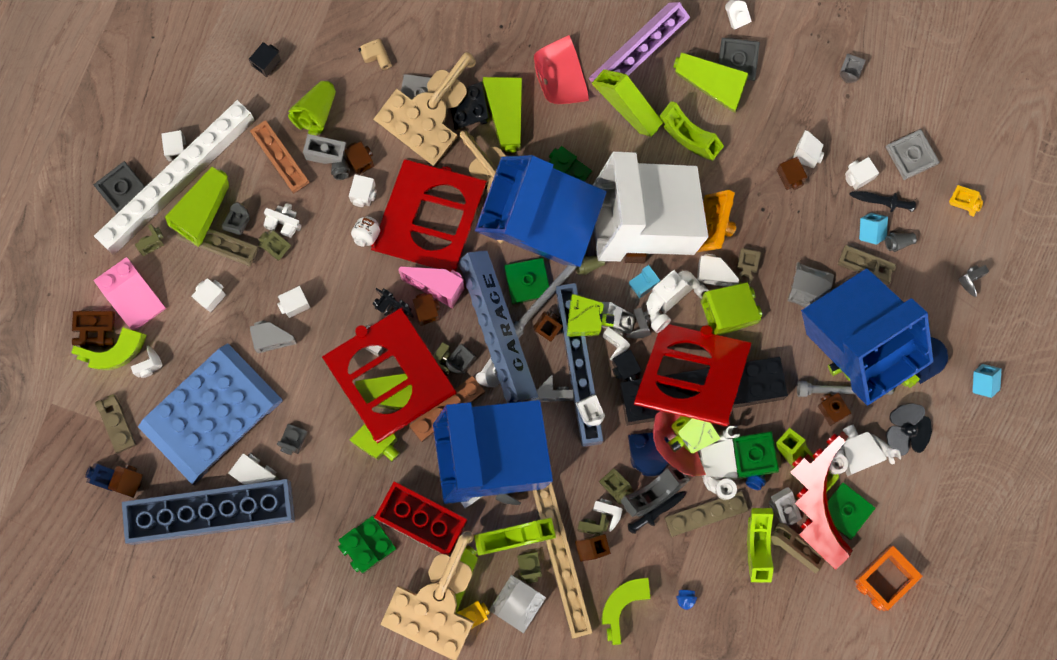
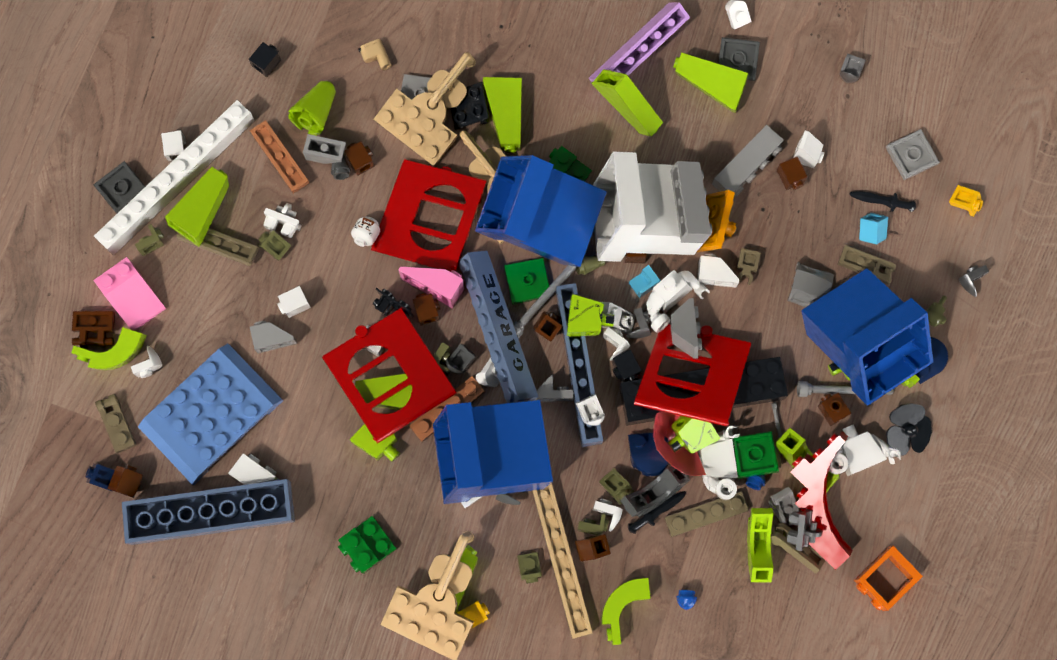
white brick [191,278,226,313] -> none
dark grey plate [222,202,250,235] -> none
dark grey bracket [277,424,307,455] -> none
white brick [349,174,377,207] -> none
red brick [374,481,468,556] -> none
lime arch [474,518,556,556] -> none
light grey slope [489,575,546,633] -> none
coral piece [534,35,589,104] -> none
lime arch [660,101,724,161] -> none
lime slope [700,282,762,336] -> none
green plate [827,482,875,540] -> none
white brick [845,157,879,190] -> none
dark grey cone [885,232,917,252] -> none
medium azure panel [973,364,1002,398] -> none
none -> light grey brick [670,161,712,243]
none -> light grey slope [671,298,702,358]
none -> light grey brick [712,125,784,197]
none -> light grey hinge [771,402,782,441]
none -> dark grey hips [787,509,823,551]
none -> olive piece [926,296,947,327]

